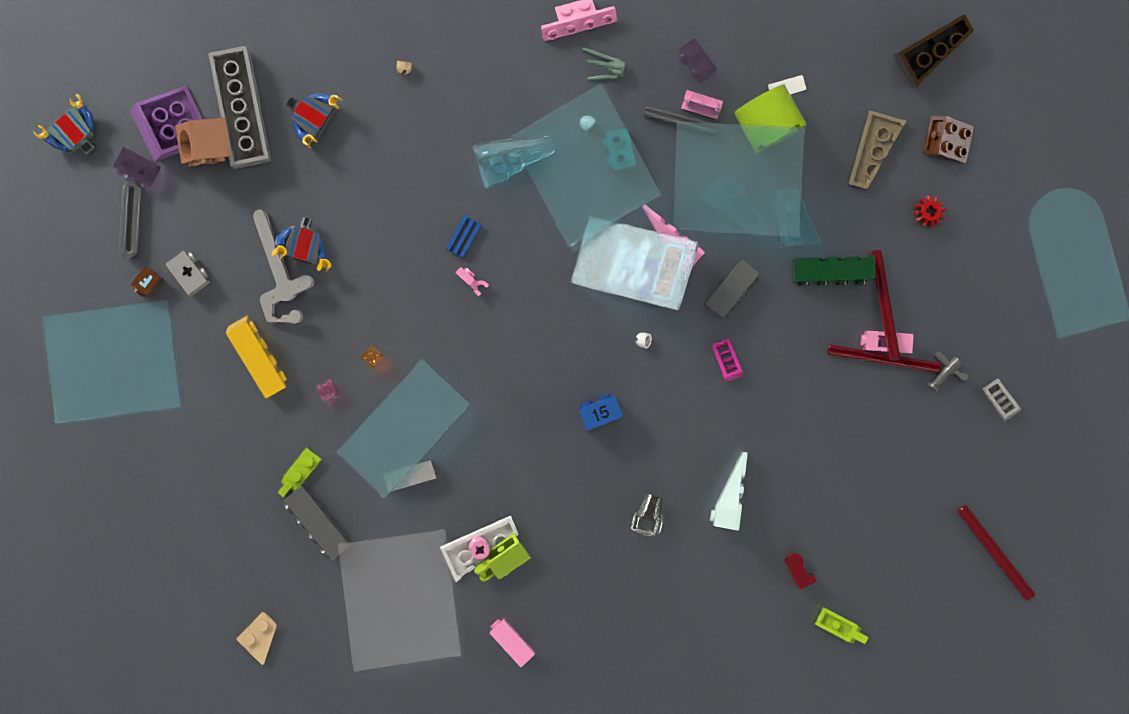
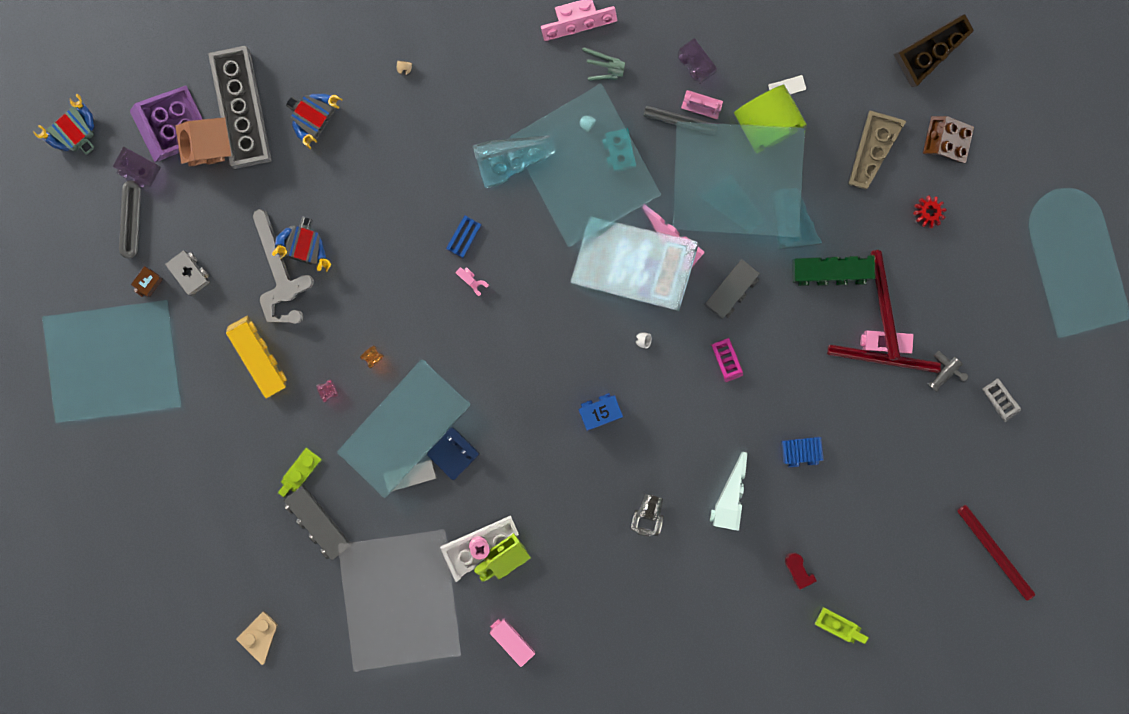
none -> dark blue bracket [427,427,480,480]
none -> blue brick [781,437,824,467]

